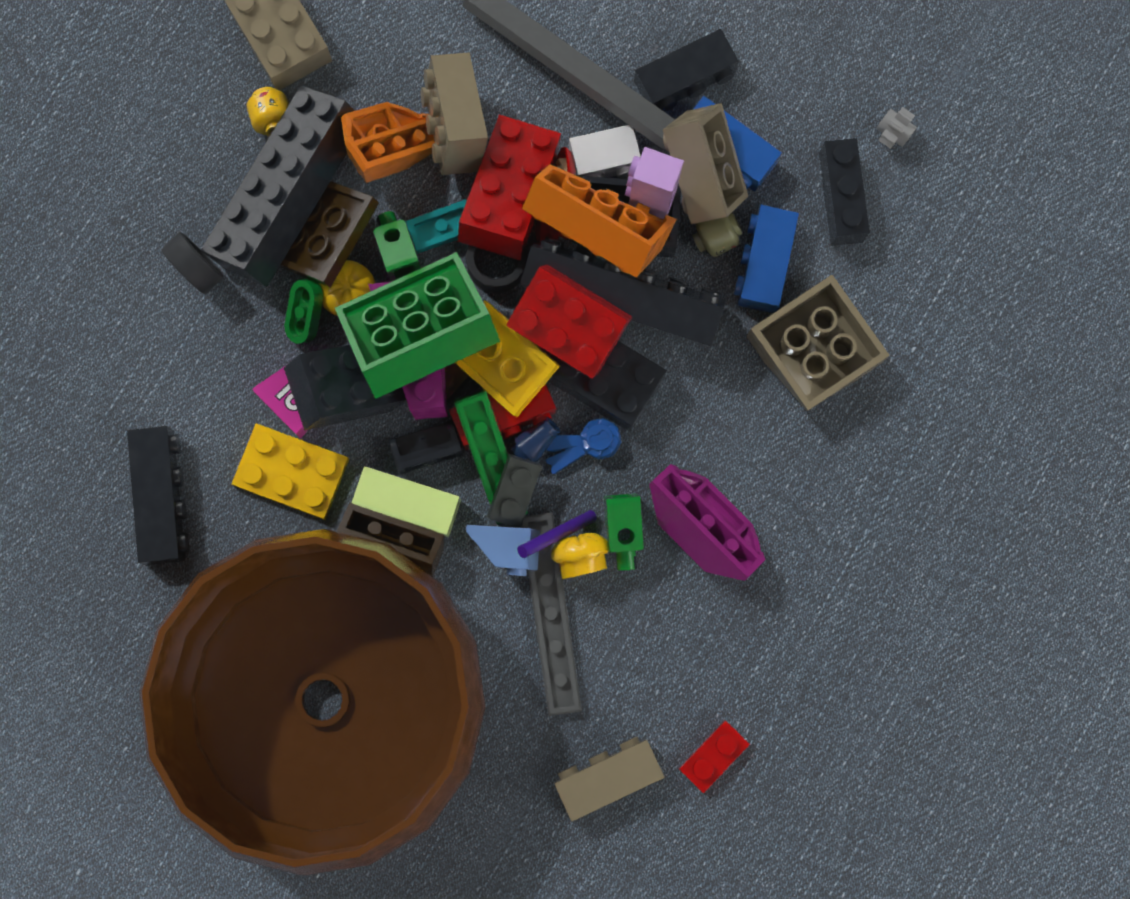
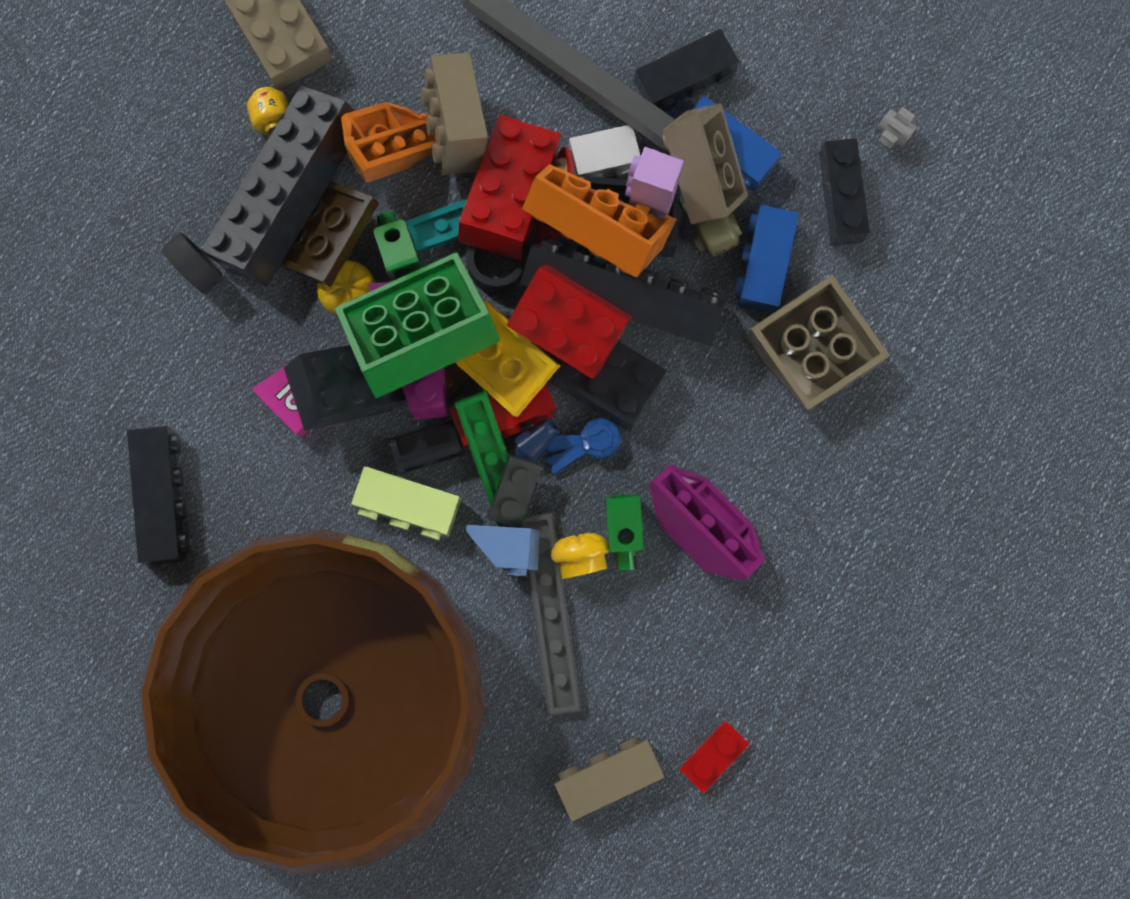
yellow plate [231,423,349,520] -> none
green plate [284,279,323,344] -> none
dark brown brick [337,502,444,577] -> none
dark purple bar [517,510,597,558] -> none

